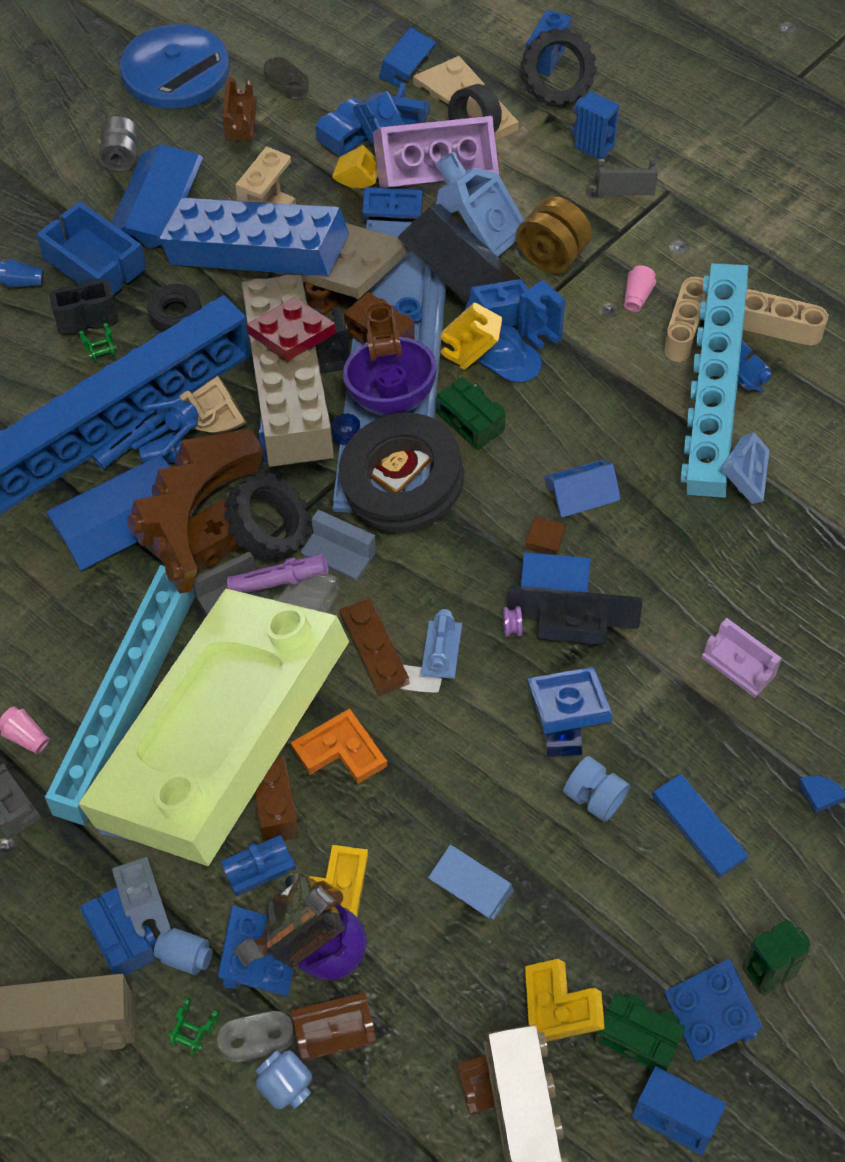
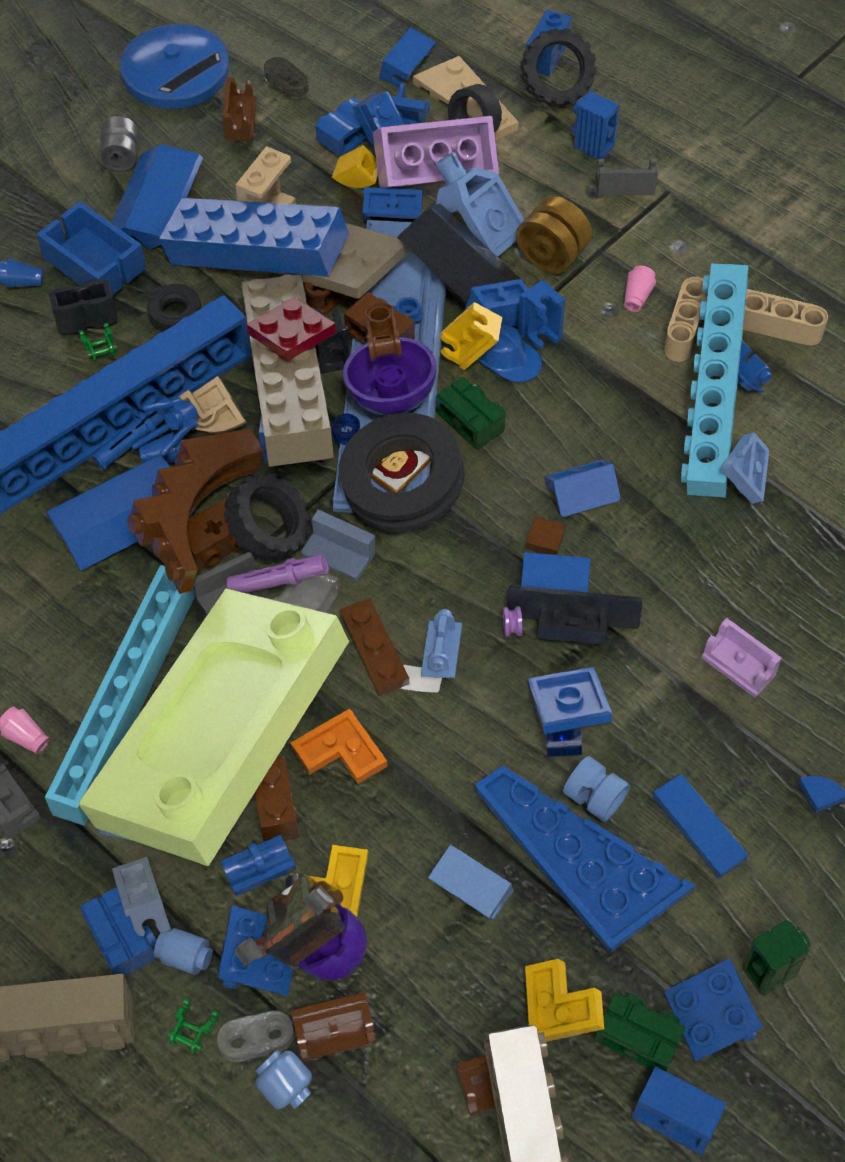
none -> blue wing [474,766,696,954]

